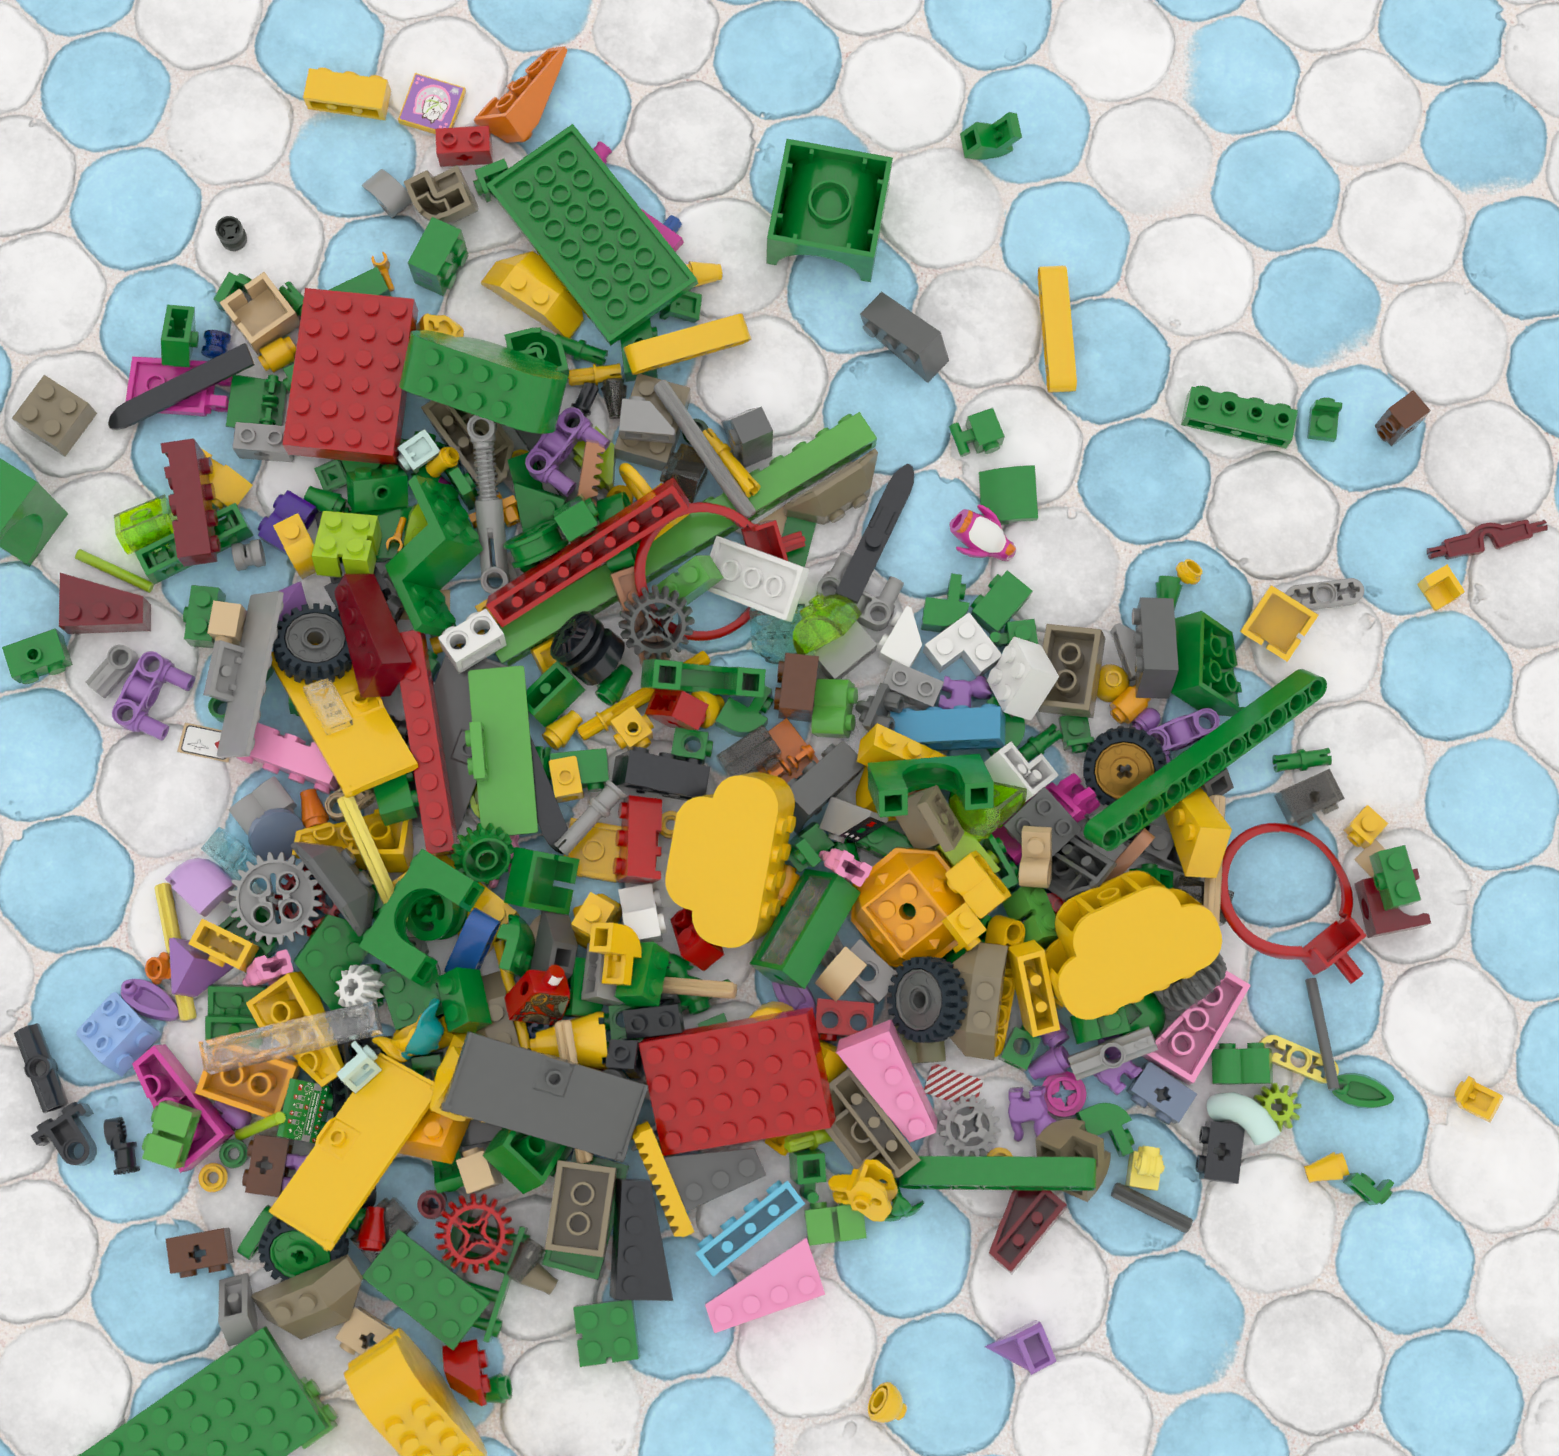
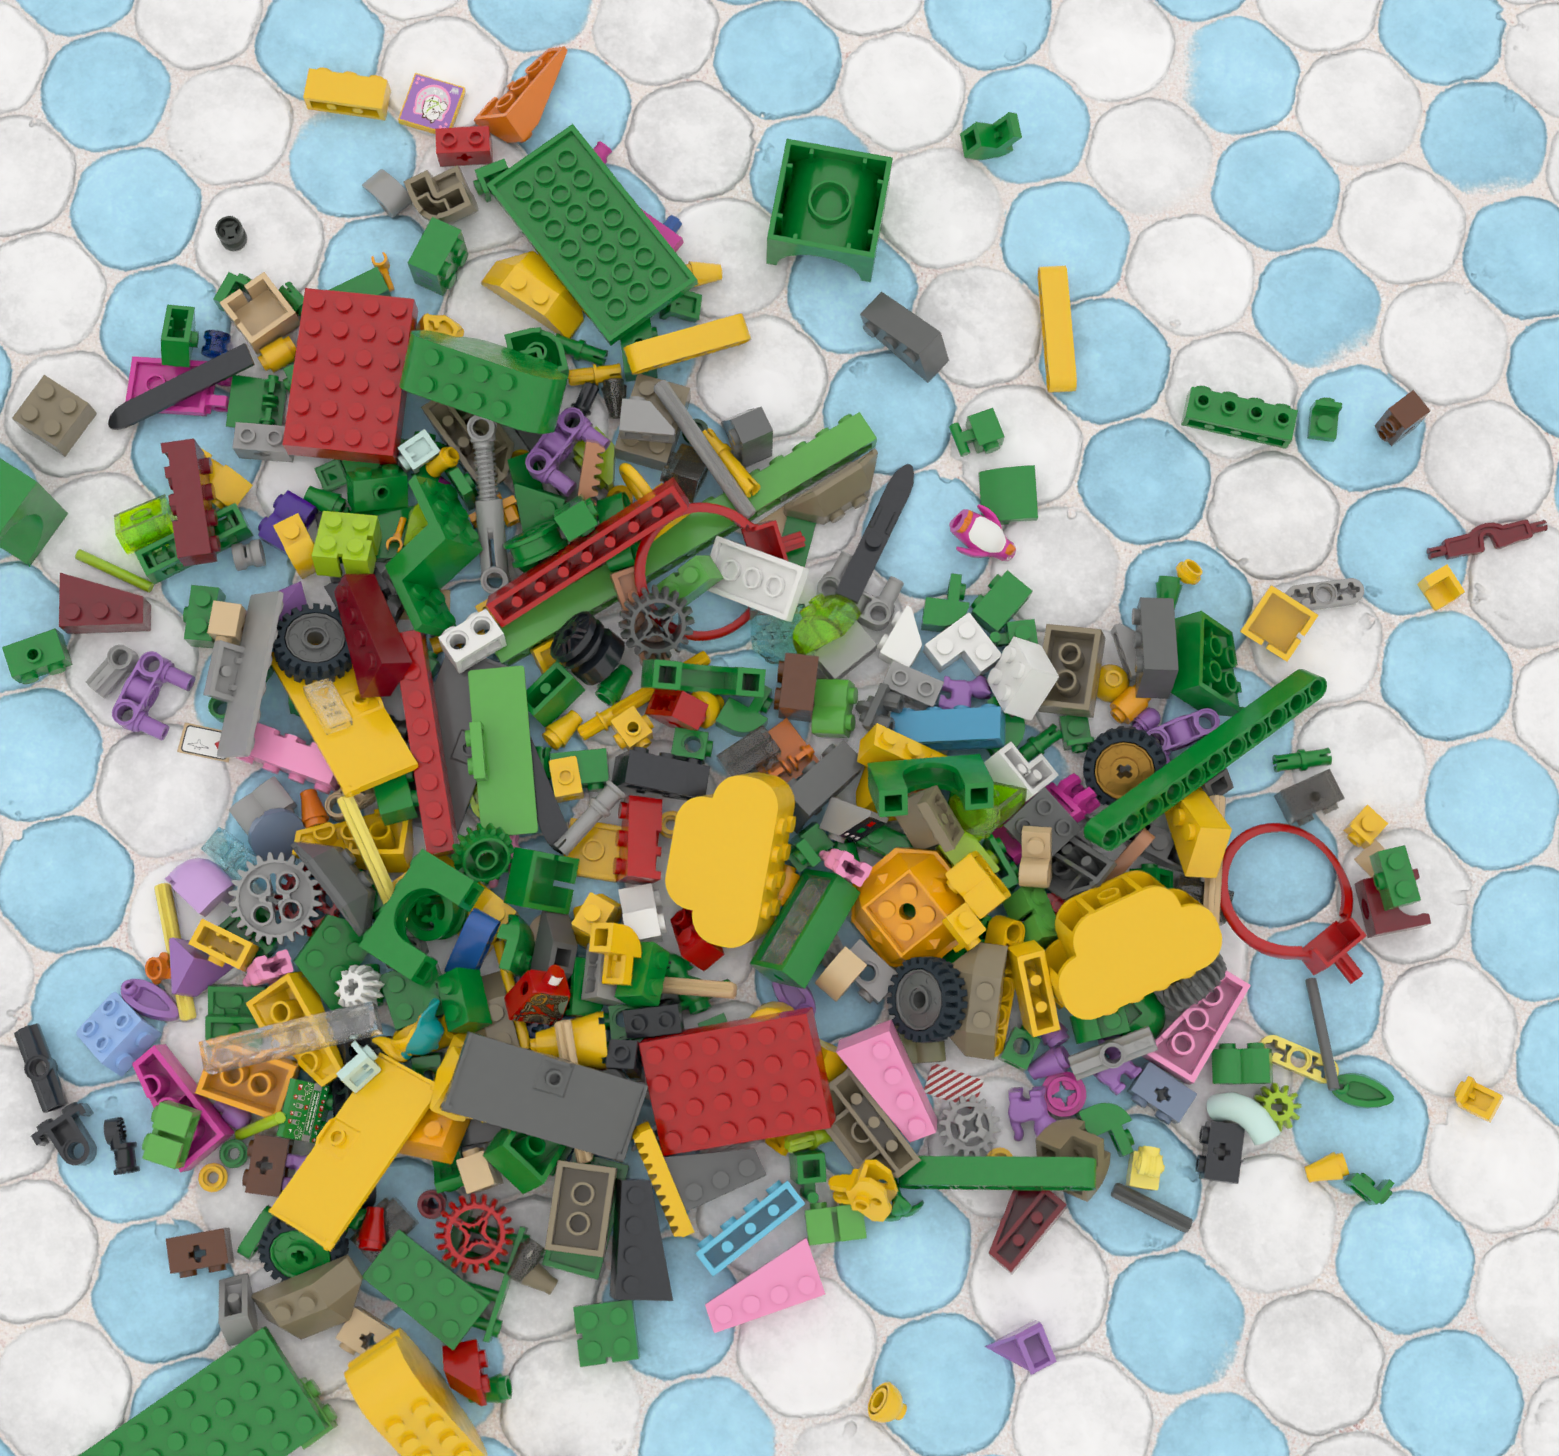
red brick [815,998,874,1041] -> none

